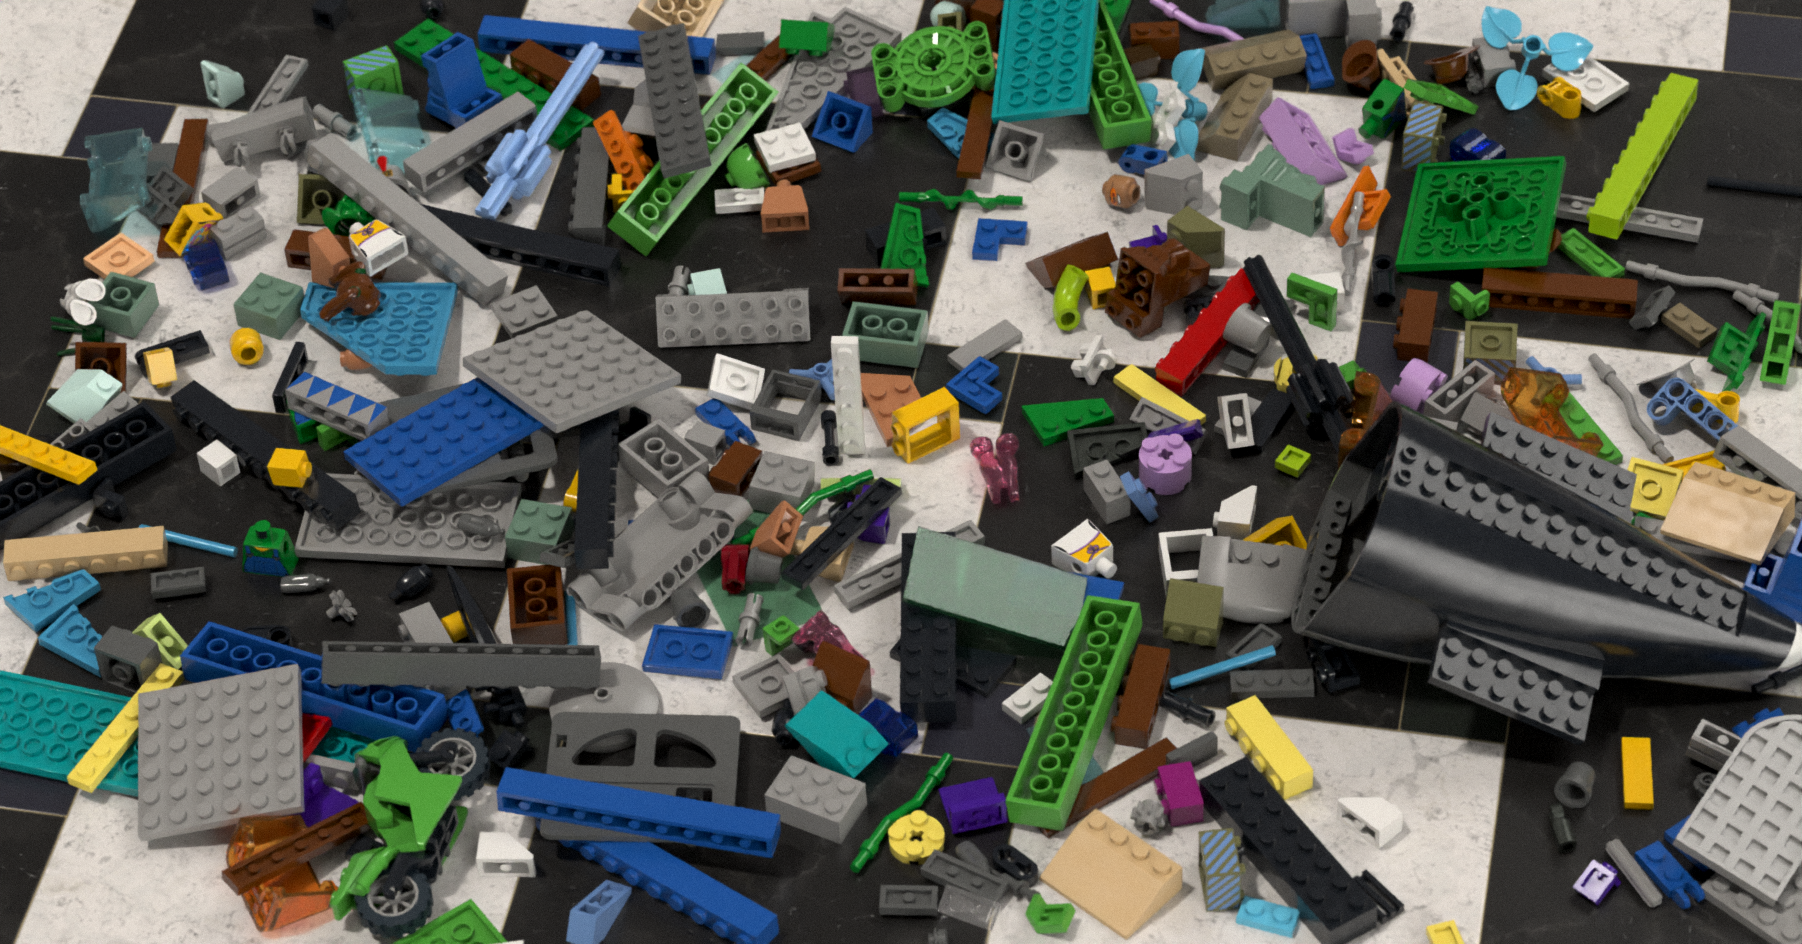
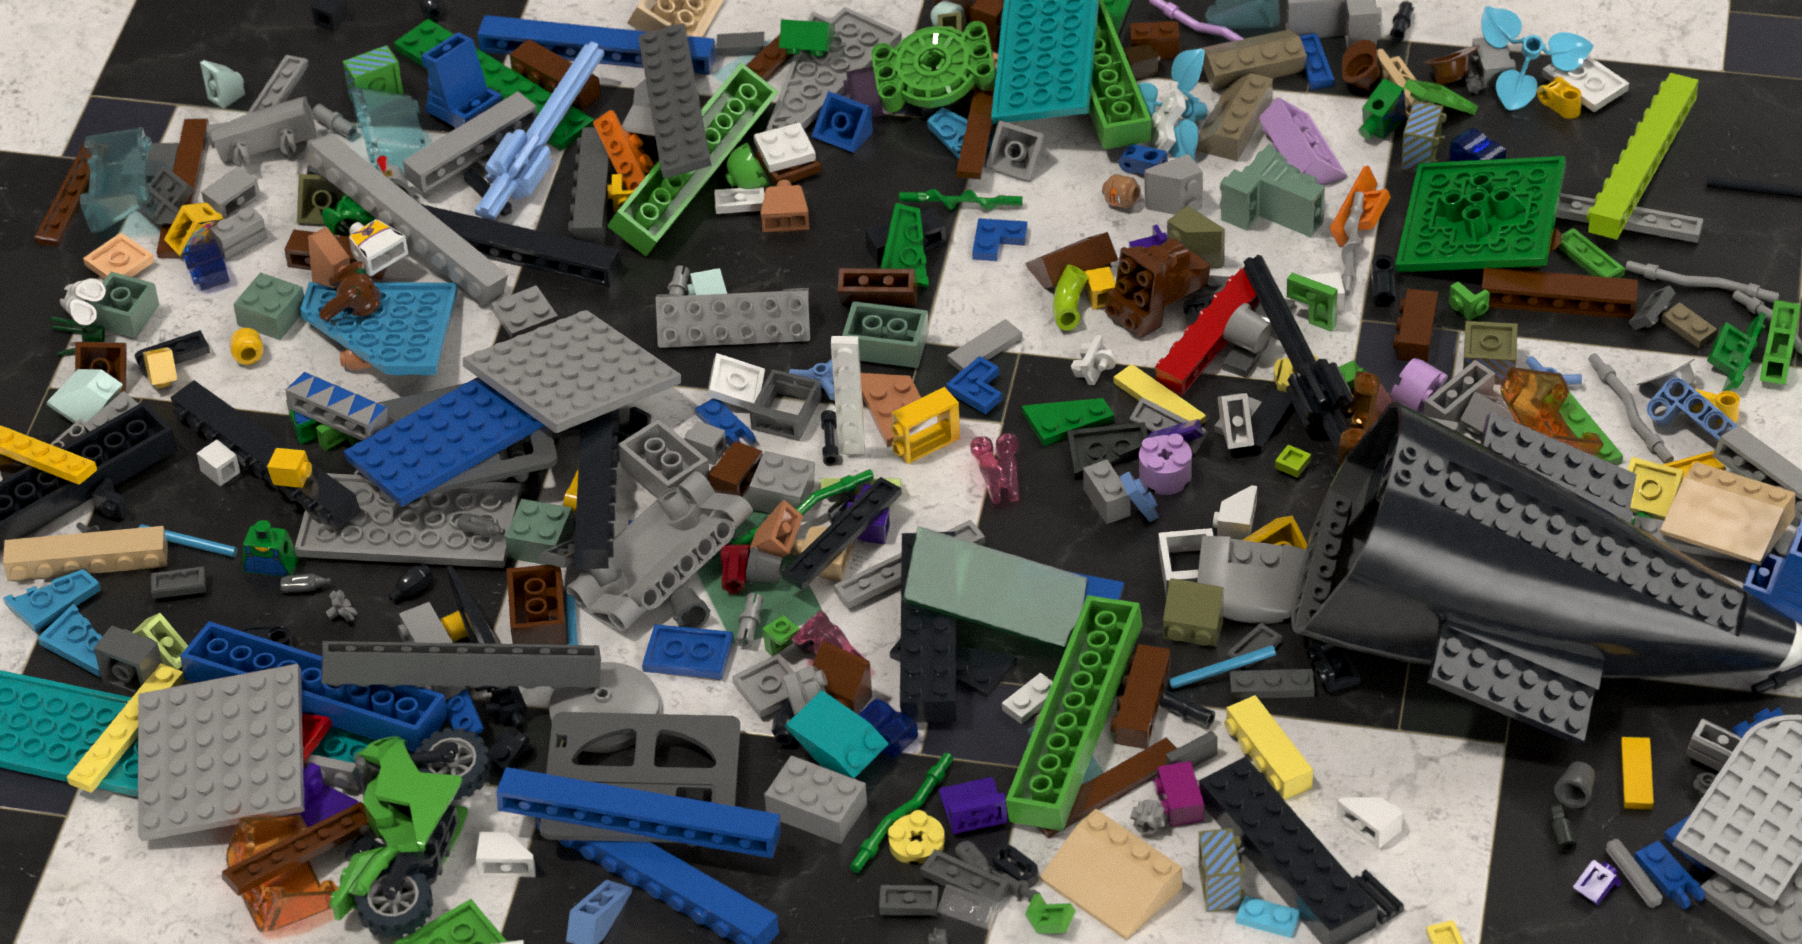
black tile [272,341,308,414] -> none
white torso [1051,519,1117,579] -> none
lavender bracket [1332,128,1374,164] -> none
none -> reddish brown tile [34,140,110,247]

